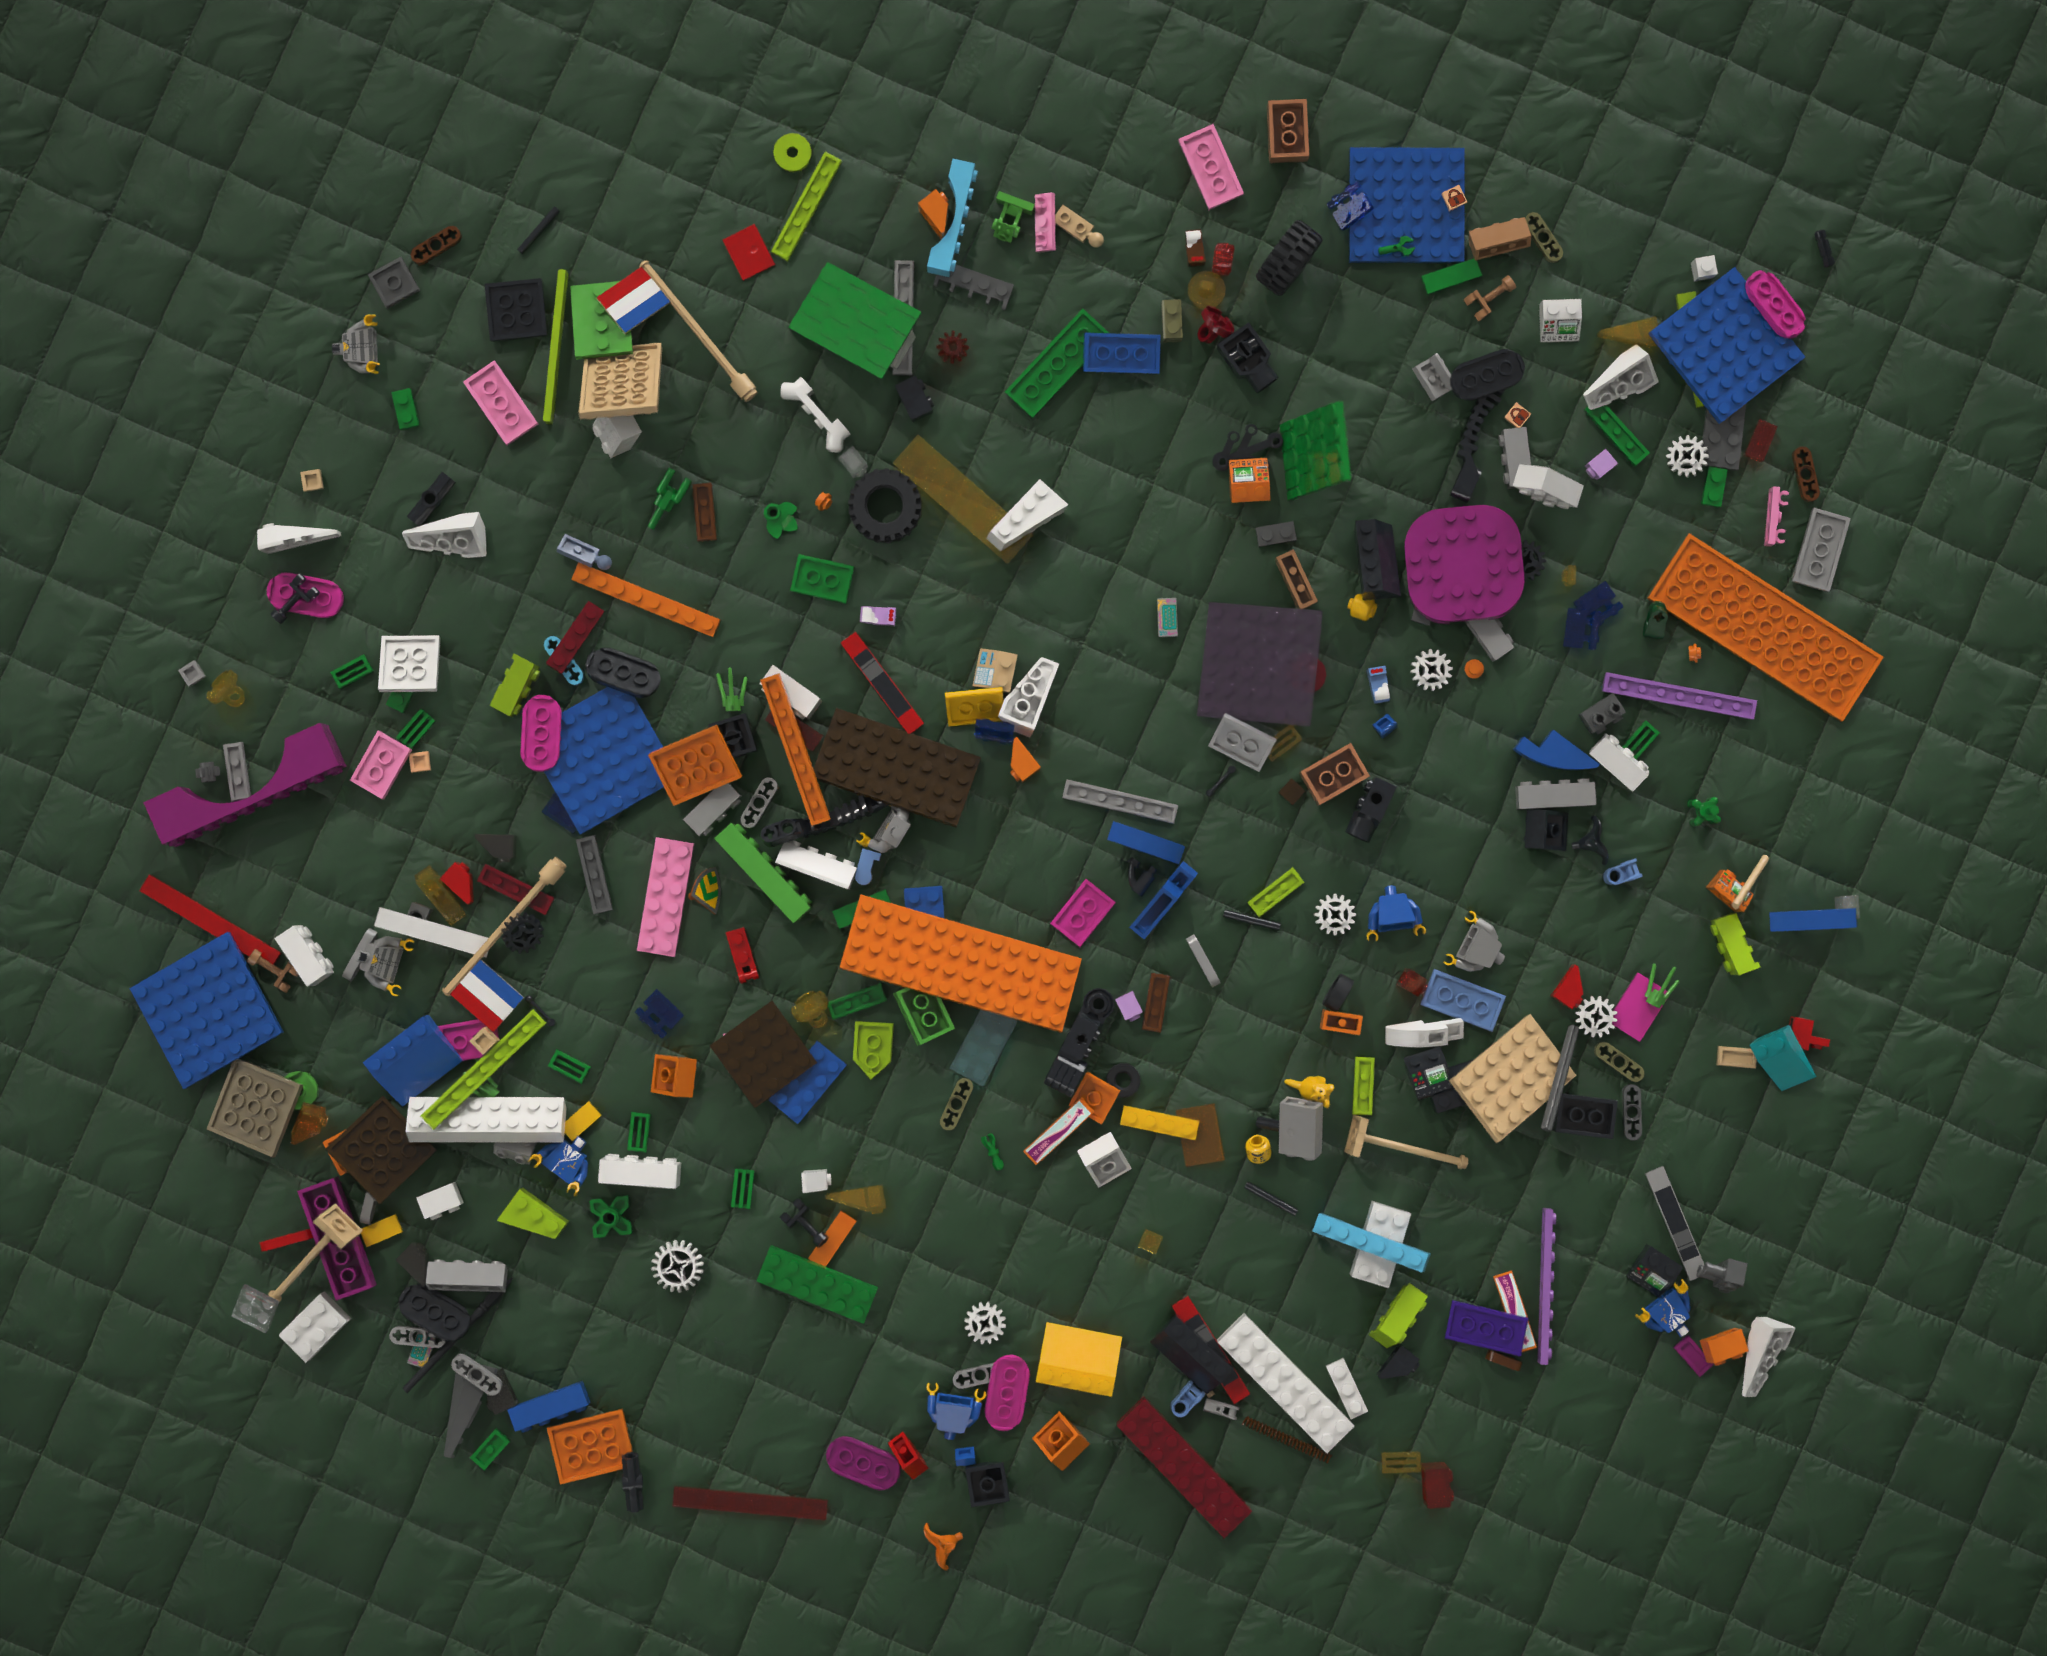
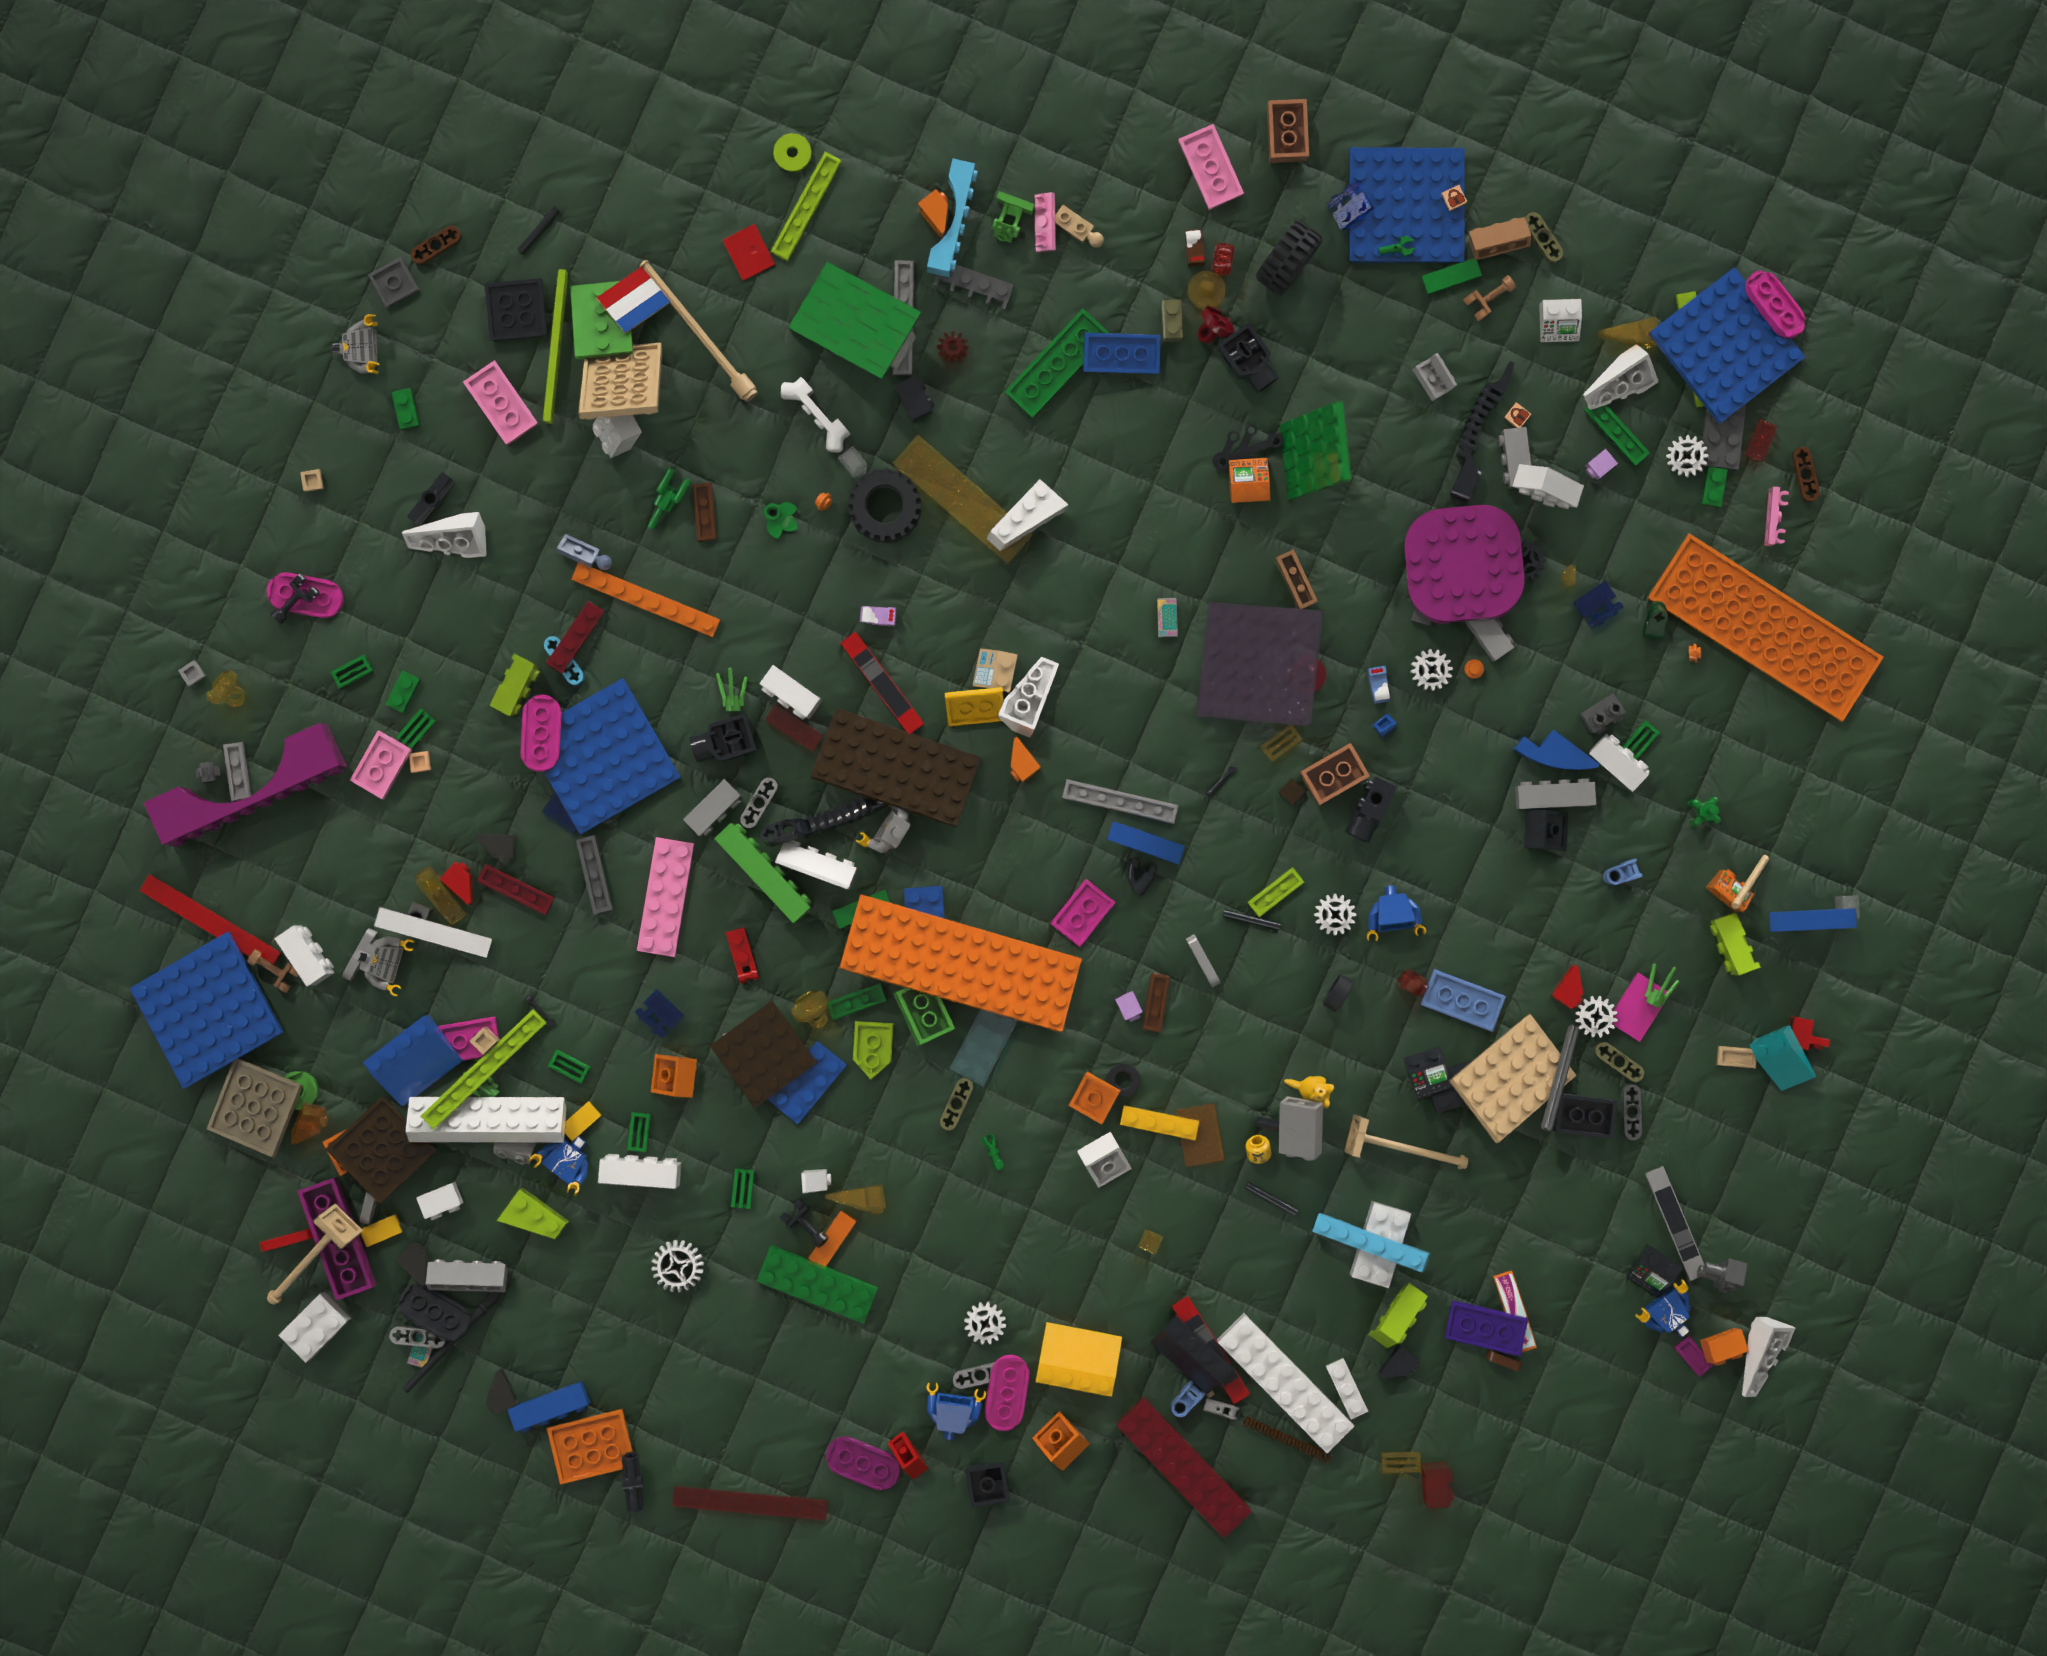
clear plate [232,1284,279,1333] -> none
white wedge [257,523,341,554] -> none
white plate [378,636,440,692] -> none
flag [442,857,567,1032] -> none
dark grey wedge [444,1360,498,1459] -> none
light grey beam [451,1354,502,1396] -> none
green plate [470,1428,511,1470] -> none
black gear [501,912,544,954] -> none
black tile [586,647,661,698] -> none
green plant [589,1195,633,1238] -> none
orange plate [648,725,742,806] -> none
shield [688,867,721,915] -> none
orange plate [760,673,831,826] -> none
green tile [790,554,855,604] -> none
medium blue leg [855,849,882,885] -> none
orange piece [924,1523,963,1571] -> none
blue plate [955,1447,976,1466] -> none
clear blue plate [975,719,1015,745] -> none
slope [1023,1097,1094,1165] -> none
black brick [1044,988,1115,1097] -> none
blue slope [1129,861,1198,939] -> none
light grey plate [1208,713,1276,772] -> none
dark grey plate [1255,521,1297,547] -> none
orange brick [1320,1009,1363,1035] -> none
yellow head [1347,594,1377,621] -> none
lime tile [1352,1057,1375,1115] -> none
black slope [1354,519,1401,600] -> none
white slope [1385,1018,1464,1047] -> none
light grey torso [1444,911,1505,972] -> none
black tile [1450,349,1525,401] -> none
medium lavender plate [1537,1208,1556,1365] -> none
clear blue plate [1563,608,1602,650] -> none
black piece [1572,815,1609,865] -> none
medium lavender plate [1602,672,1757,720] -> none
white brick [1691,255,1718,282] -> none
light grey plate [1791,508,1851,592] -> none
black axle [1814,230,1835,267] -> none

